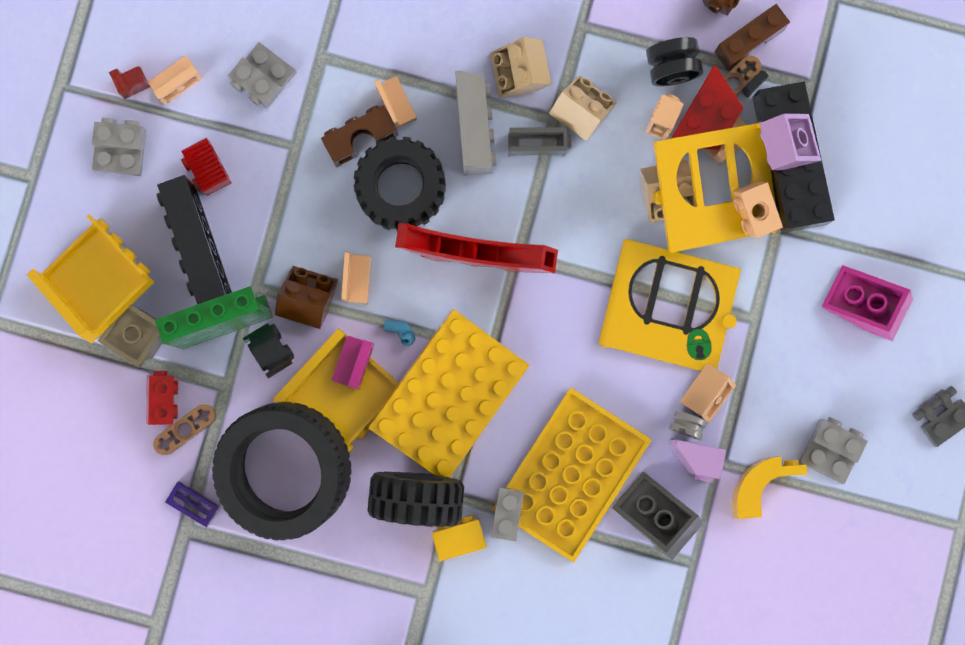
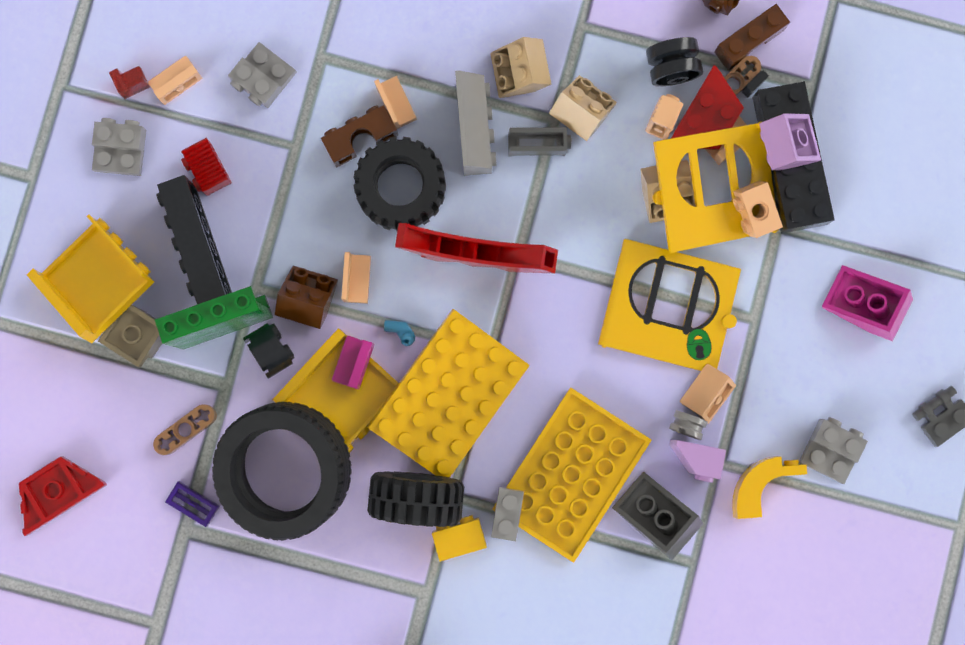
red brick [146,370,178,425] -> none
none -> red wing [19,456,107,536]

